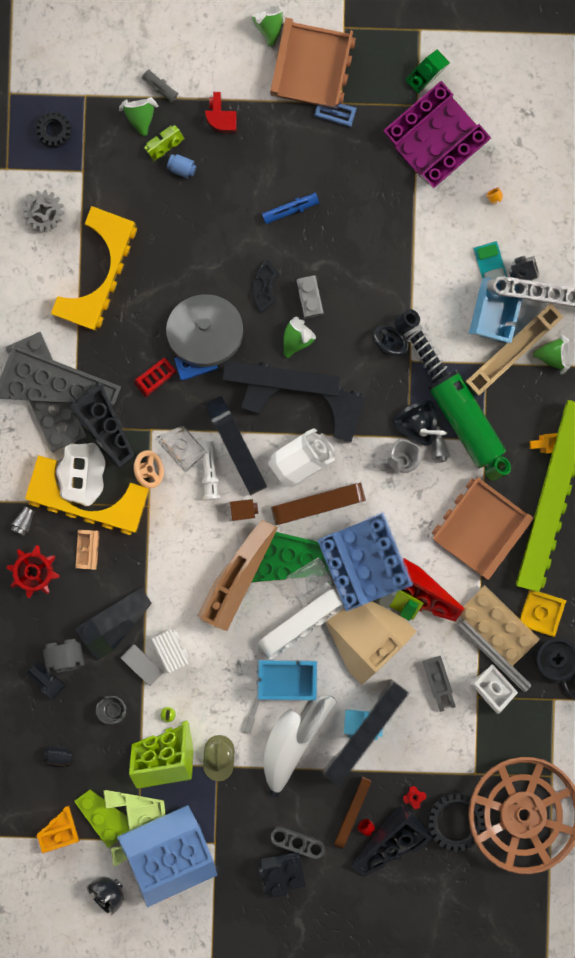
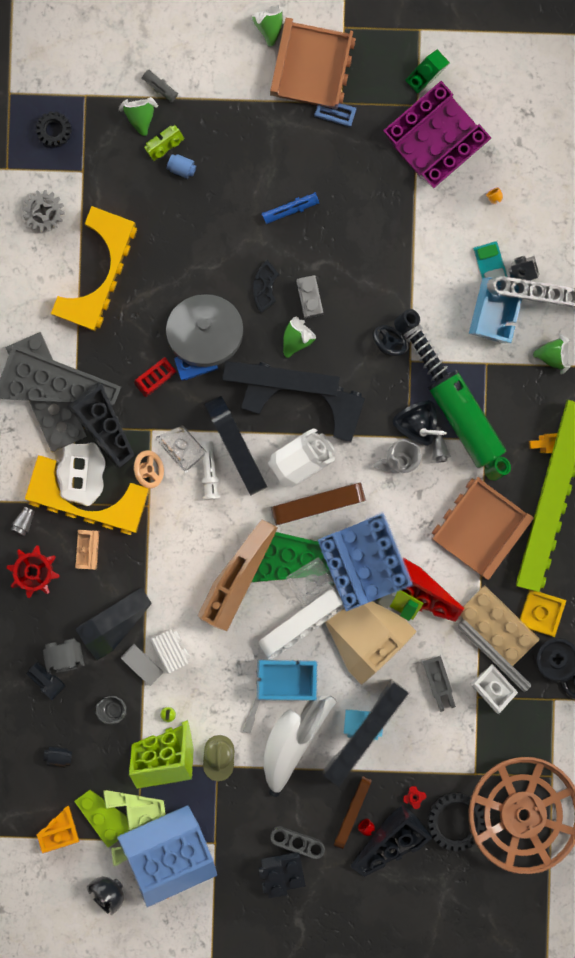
red brick [205,92,236,133] -> none
reddish brown brick [230,499,259,521] -> none
tan arch [465,303,564,397] -> none

